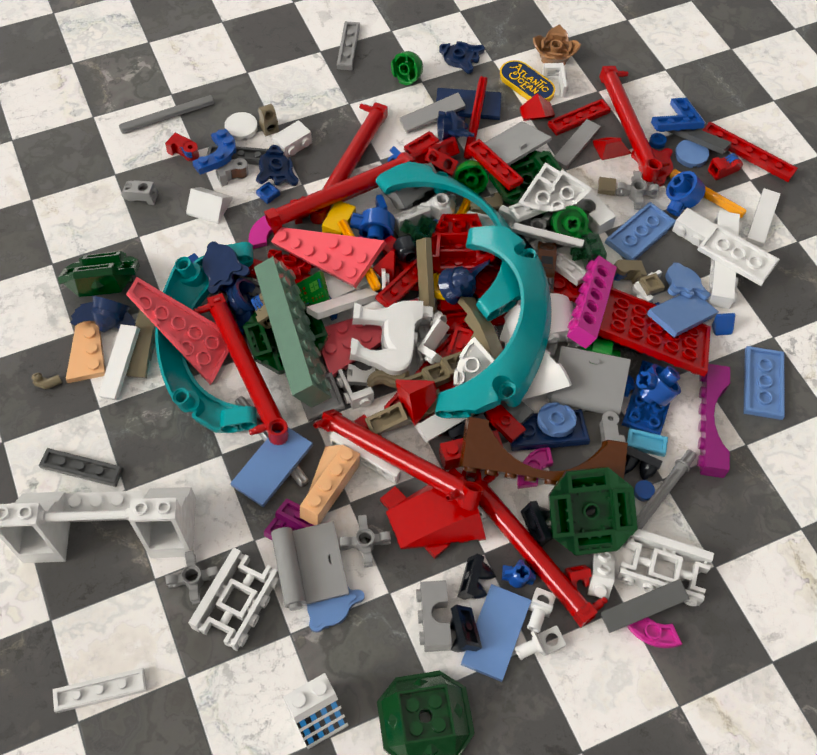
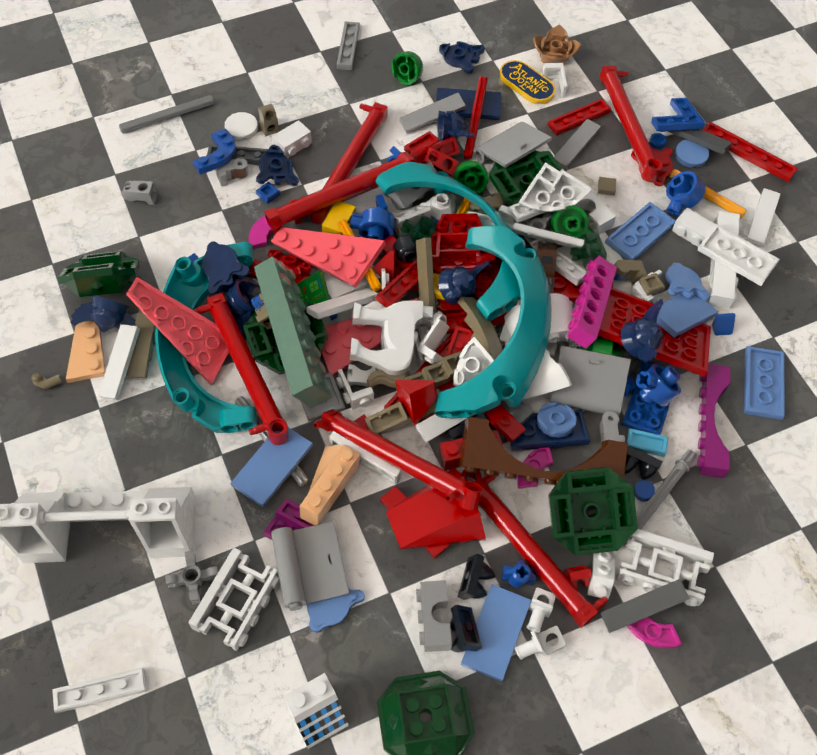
dark grey tile [39,448,124,487] -> none
red leg [165,132,199,162] -> none
white slope [186,187,233,224] -> none
light grey pin [340,515,391,568] -> none
red tile [466,139,523,191] -> none
red slope [519,93,555,121] -> none
black tile [521,501,553,547] -> none
red slope [592,137,631,160] -> none
light grey pin [616,171,659,210] -> none
red leg [708,153,743,180] -> none
none -> dark blue helmet [621,299,663,362]

